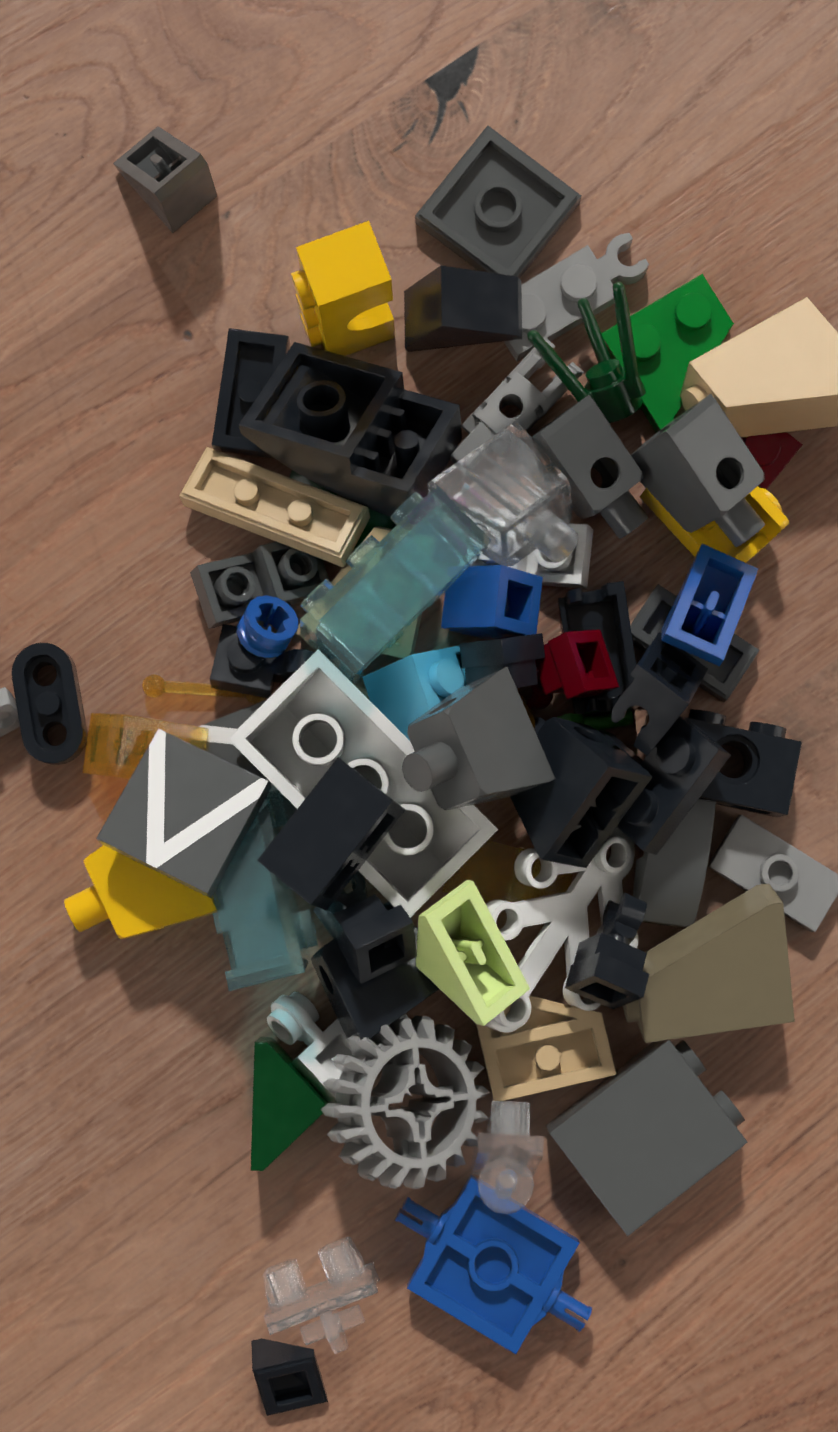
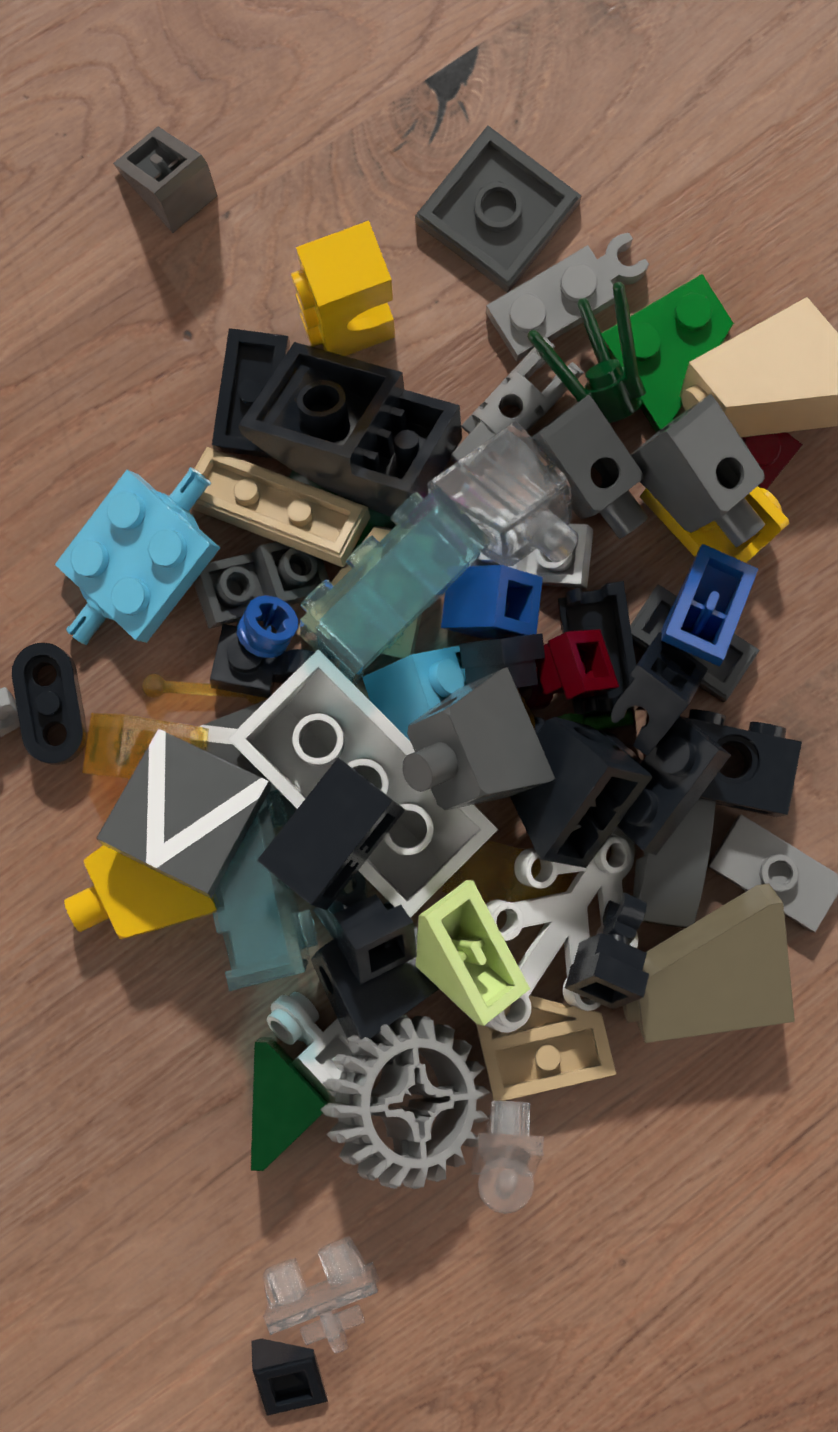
blue plate [395,1174,592,1354] -> none
black slope [404,265,522,352] -> none
dark grey brick [546,1040,748,1237] -> none
none -> medium azure plate [55,467,220,645]

